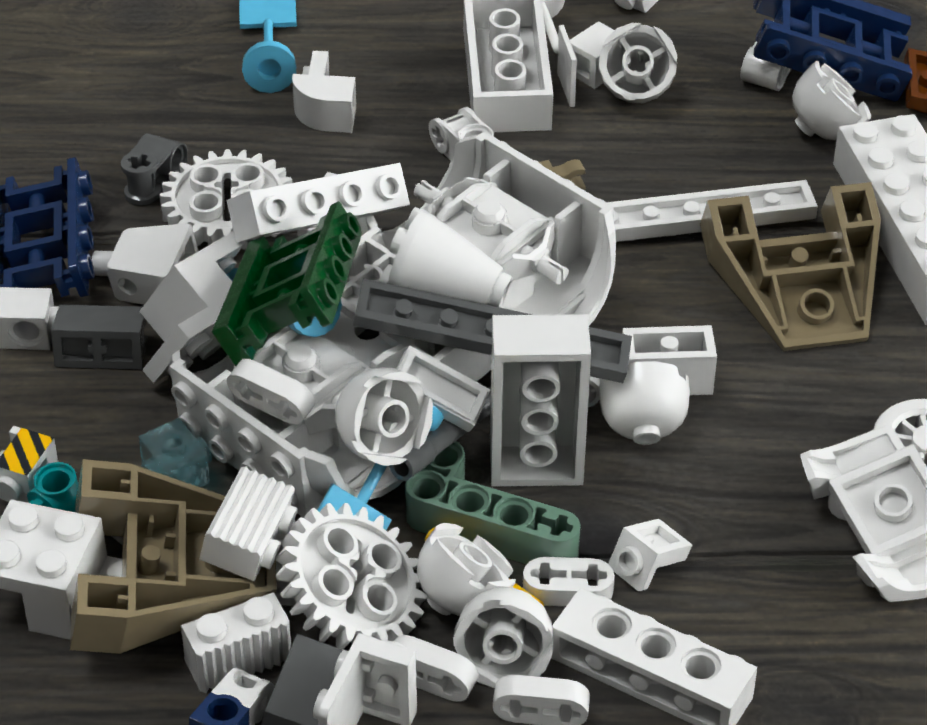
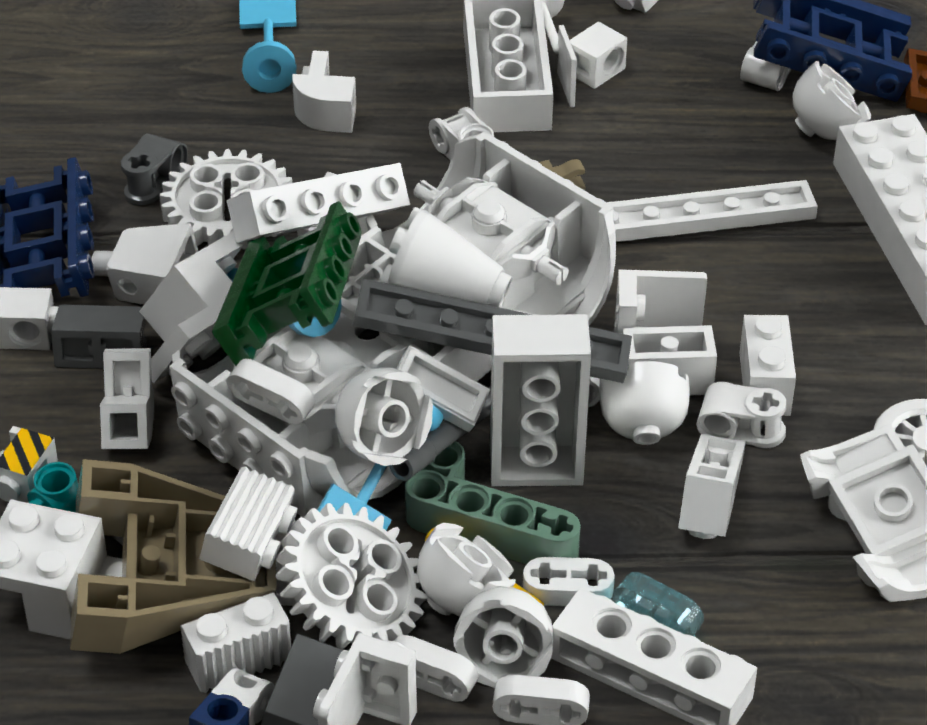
clear light blue brick [138,418,212,487] -> none
white cylinder [599,23,677,103] -> none
white bracket [608,519,692,591] -> none
dark tan wedge [700,182,881,351] -> none
none -> white brick [100,348,154,449]
none -> clear light blue beam [613,572,704,636]
none -> white bracket [614,270,707,334]
none -> white slope [678,434,746,539]
none -> white piece [696,382,786,448]
none -> white brick [739,315,796,416]

